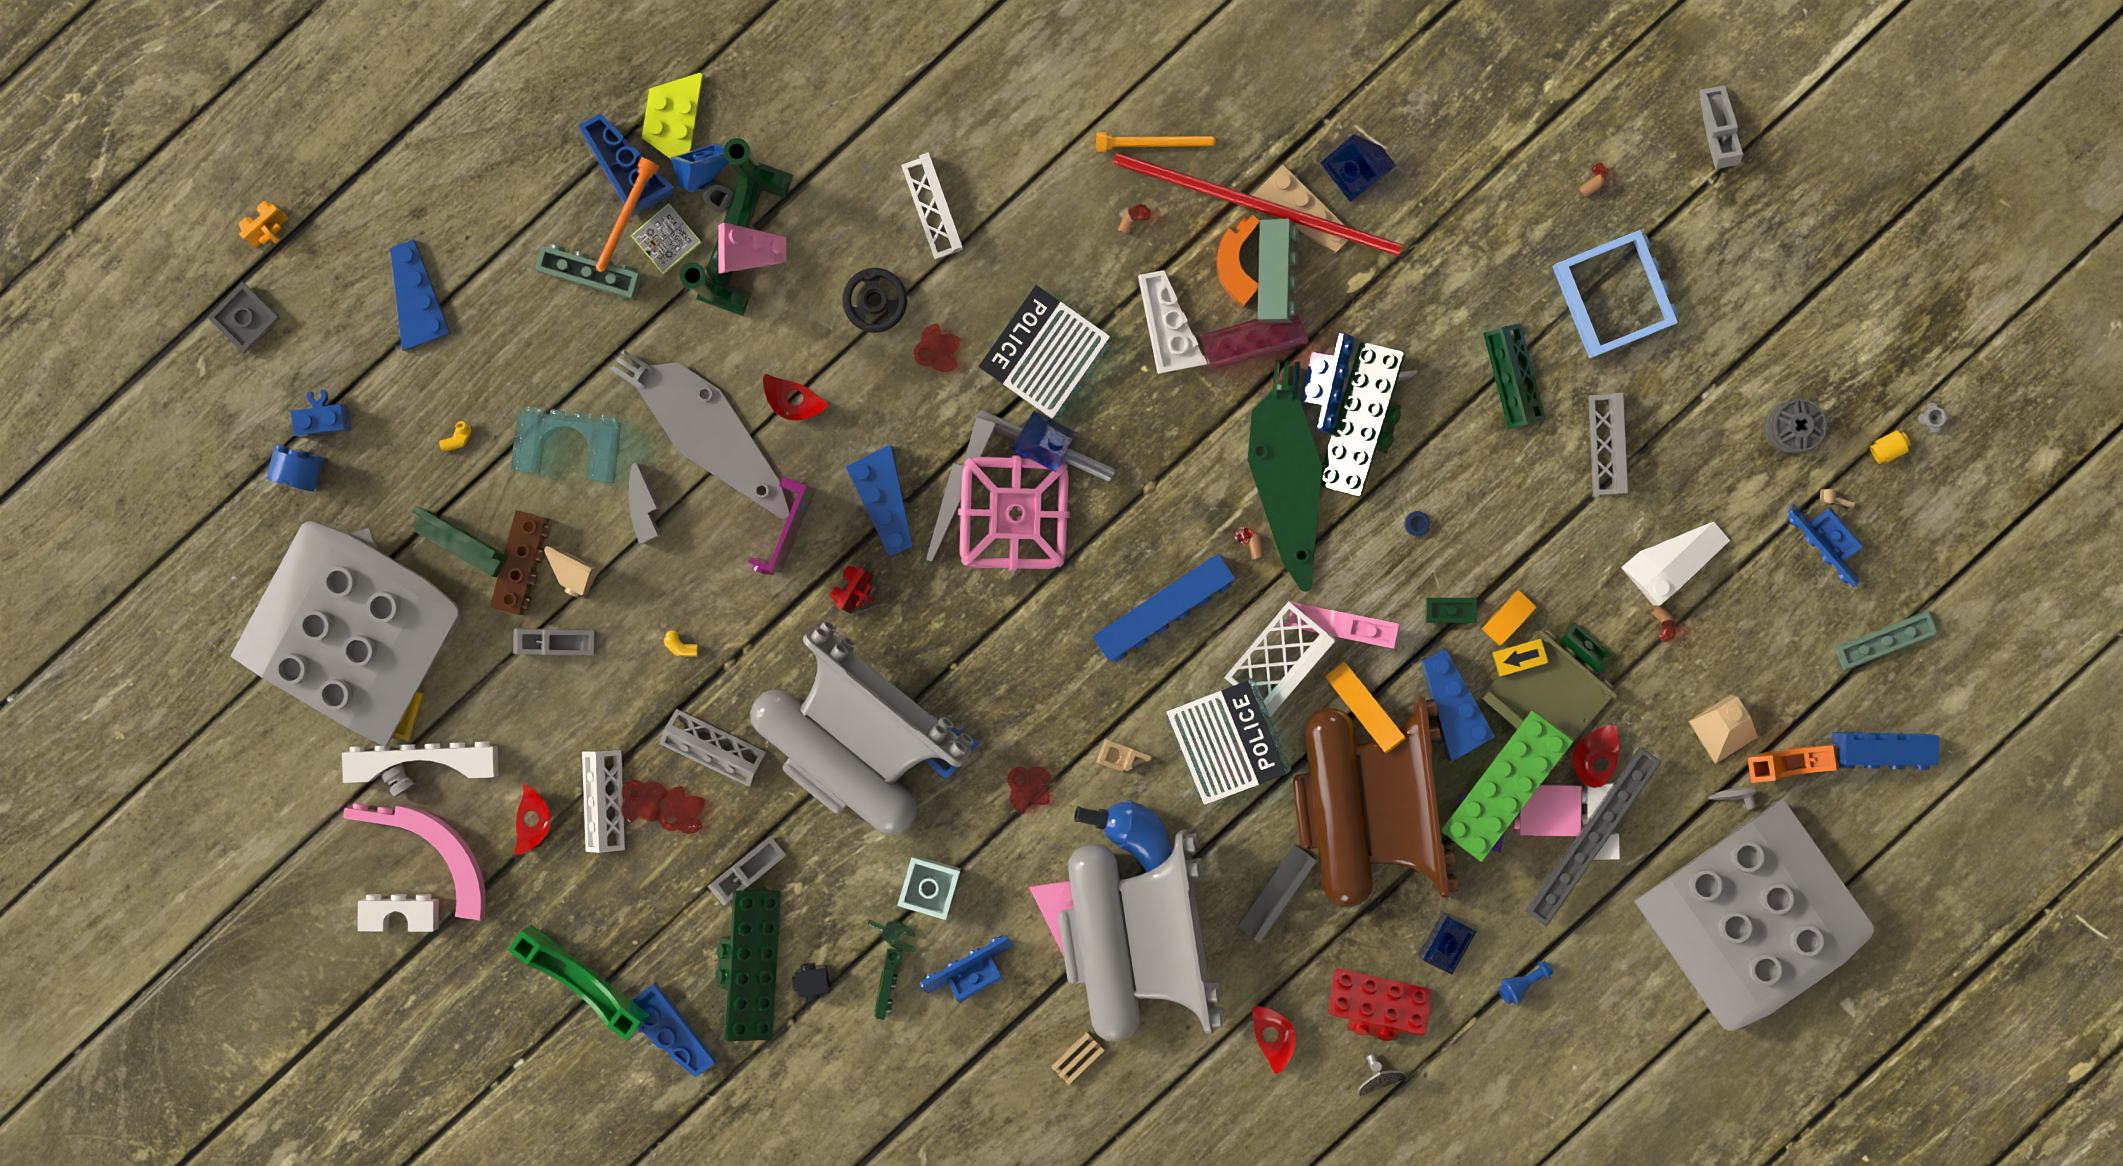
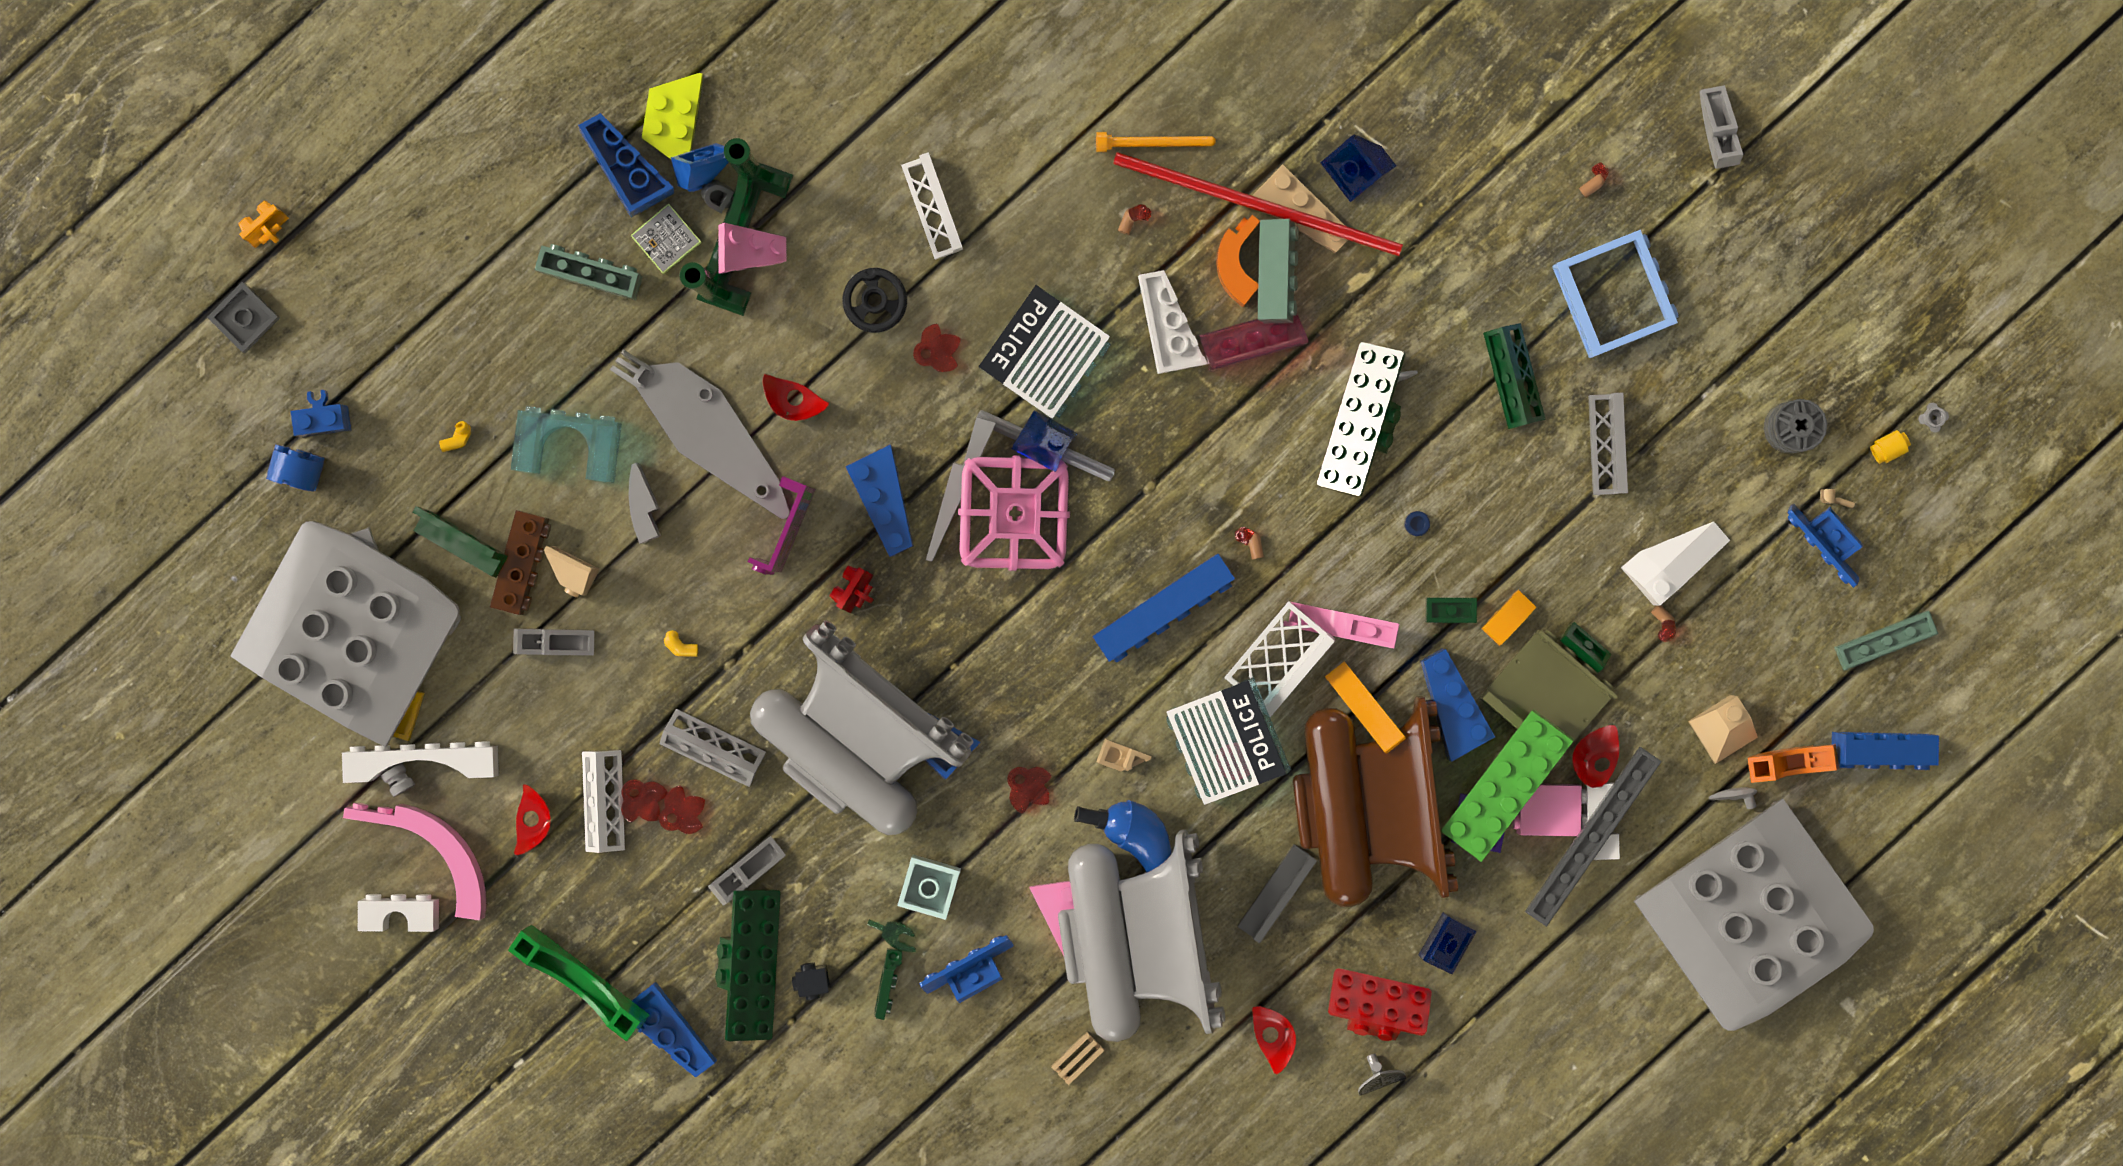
blue wing [390,239,451,351] -> none
orange piece [596,157,660,272] -> none
dark green wing [1247,359,1322,592] -> none
bracket [1301,332,1354,434] -> none
yellow tile [1492,639,1548,677] -> none
blue piece [1498,961,1554,1005] -> none

